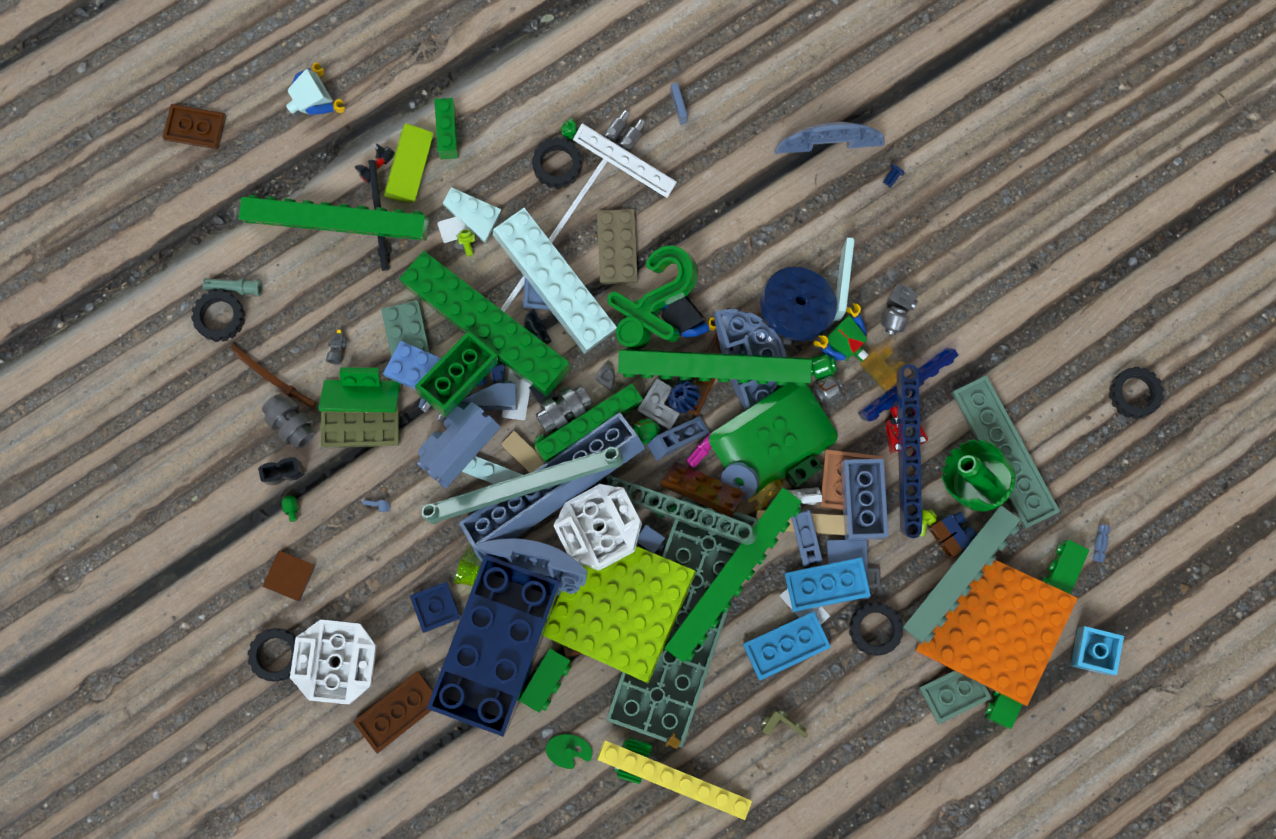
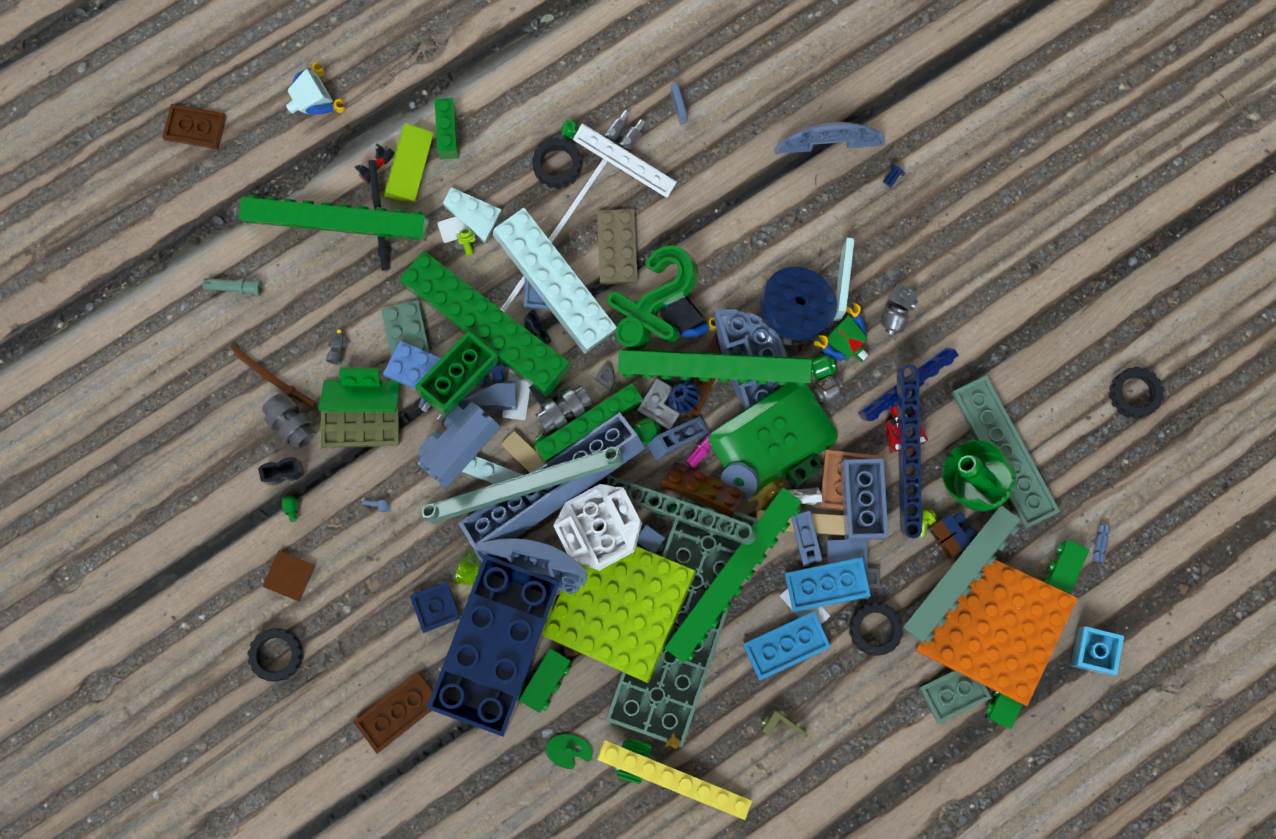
black tyre [191,290,245,342] -> none
white piece [290,620,377,704] -> none
clear yellow plate [860,346,906,393] -> none

